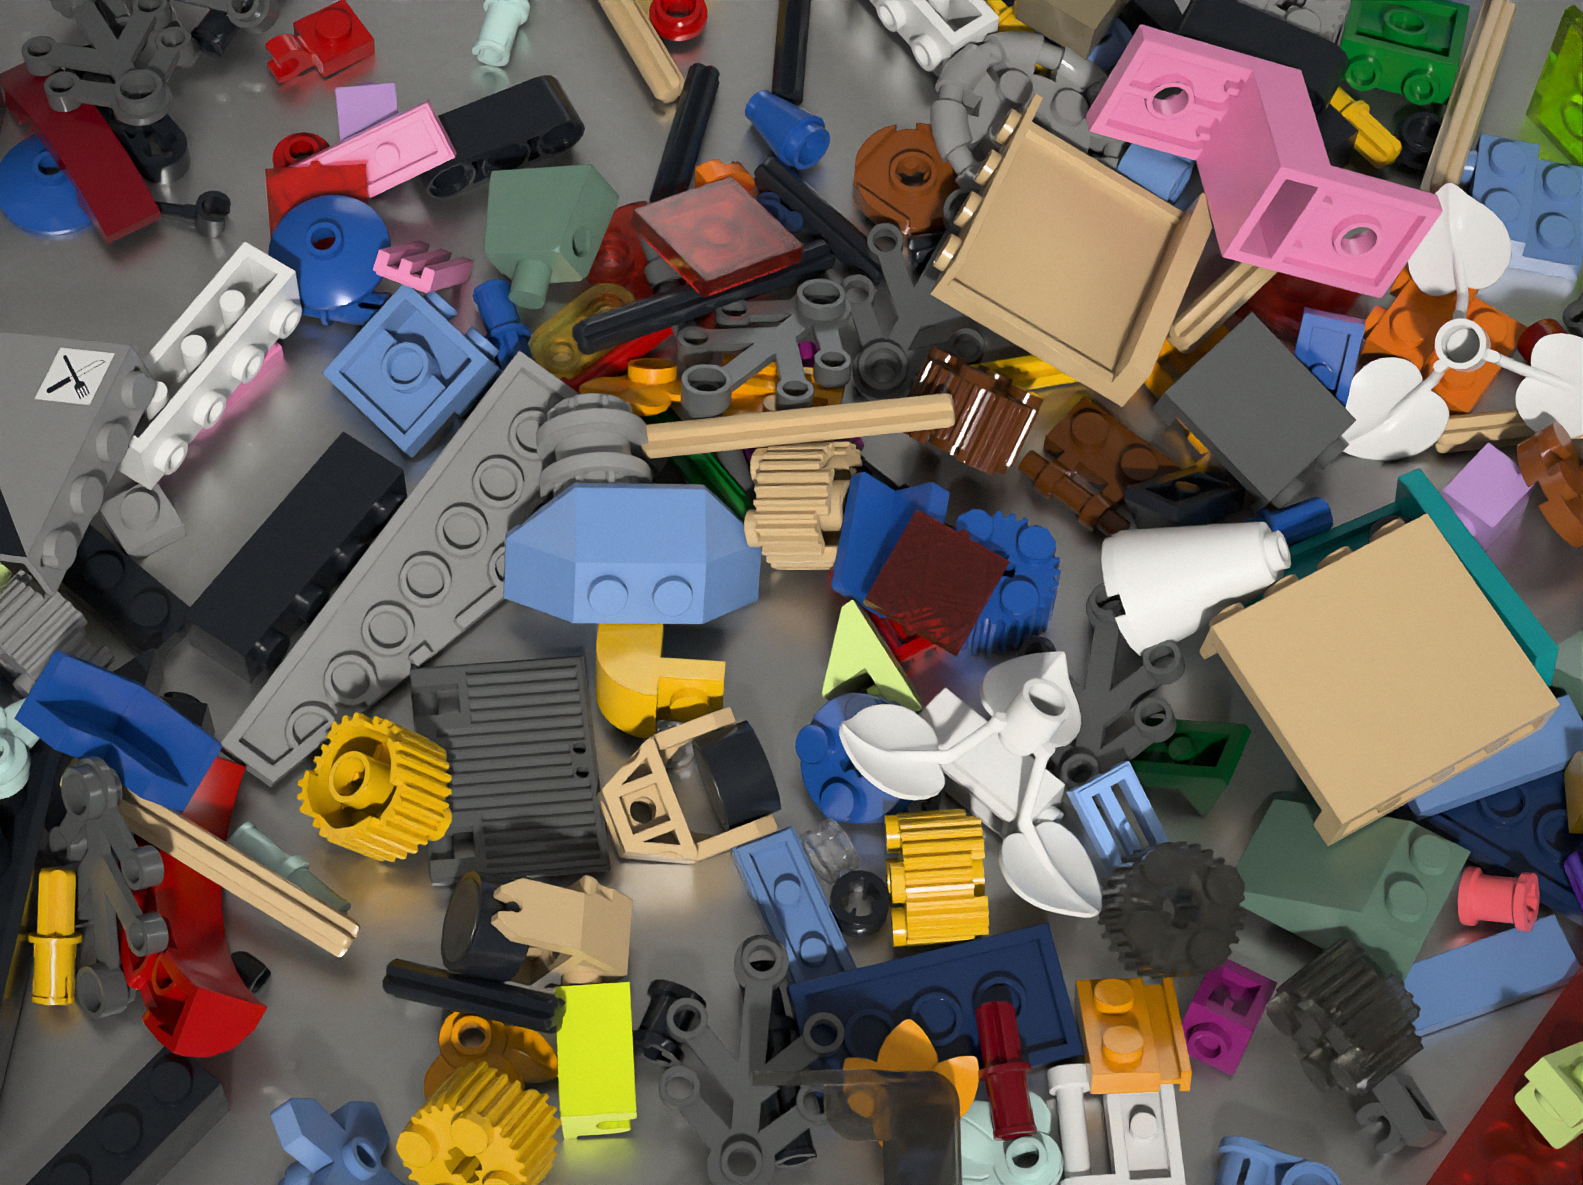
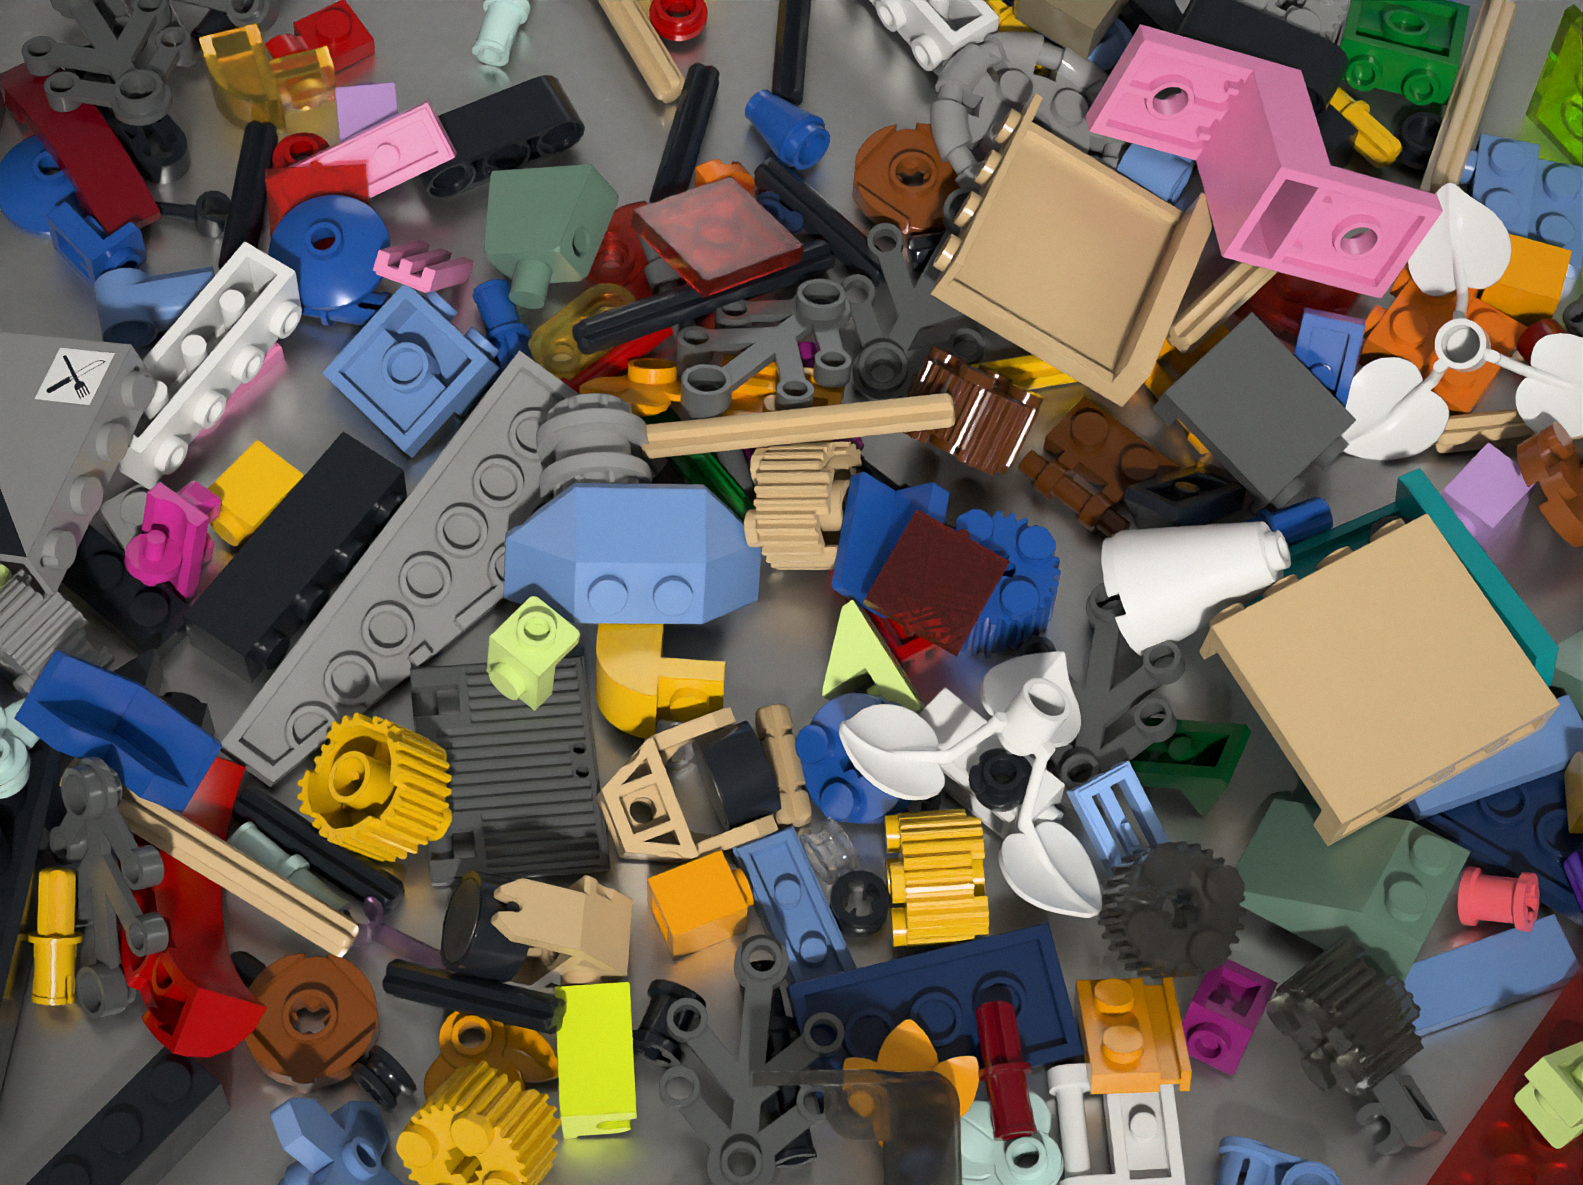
none -> blue bracket [46,201,147,289]
none -> medium blue piece [94,266,215,349]
none -> dark pink hips [124,481,221,602]
none -> clear yellow brick [199,23,337,134]
none -> yellow brick [207,440,305,546]
none -> black axle [218,120,278,270]
none -> black axle [232,786,405,915]
none -> dark orange plate [245,953,381,1093]
none -> clear purple piece [343,897,448,970]
none -> black bush [349,1045,417,1113]
none -> yellowish green bracket [486,596,580,711]
none -> light orange brick [647,850,754,961]
none -> tan axle [755,703,812,829]
none -> black plate [968,748,1032,812]
none -> light orange brick [1479,234,1572,327]

